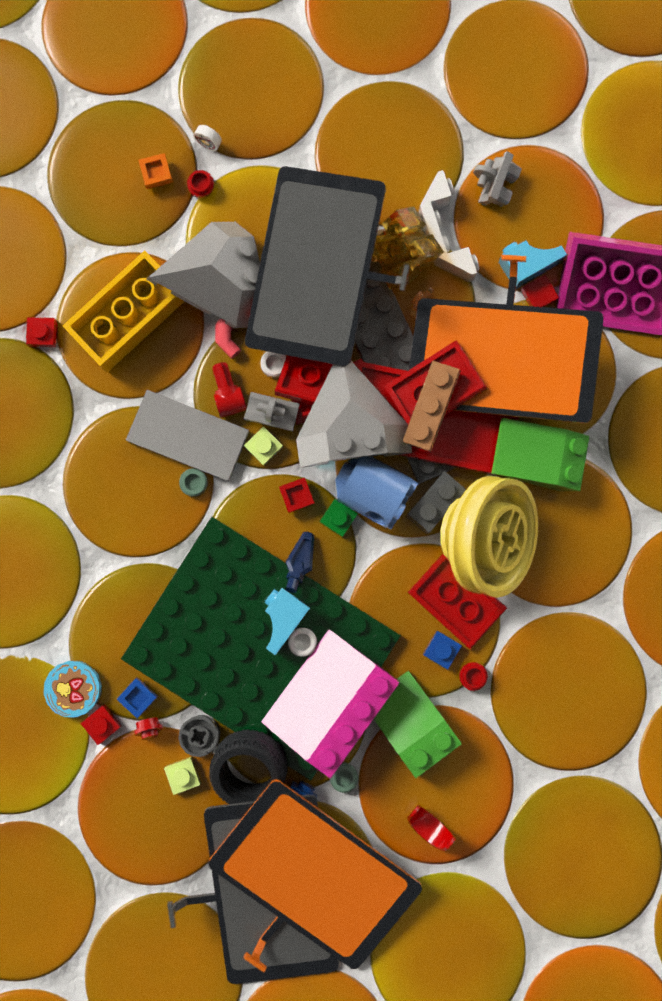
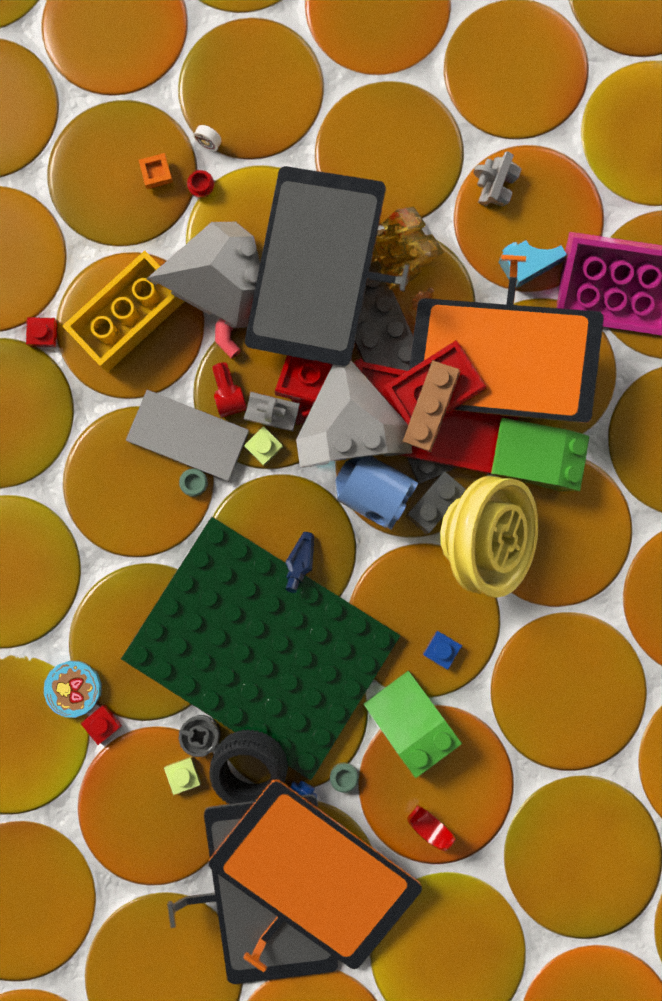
blue plate [117,677,158,718] -> none
red plate [134,717,163,740] -> none
white tile [261,352,286,378] -> none
slope [262,629,400,778] -> none
medium azure arch [264,588,310,655] -> none
red plate [279,477,315,513] -> none
white tile [288,627,317,657] -> none
green plate [319,499,358,537] -> none
red tile [407,554,507,649] -> none
white slope [418,170,479,282] -> none
red plate [459,662,488,691] -> none
red tile [520,274,559,307] -> none

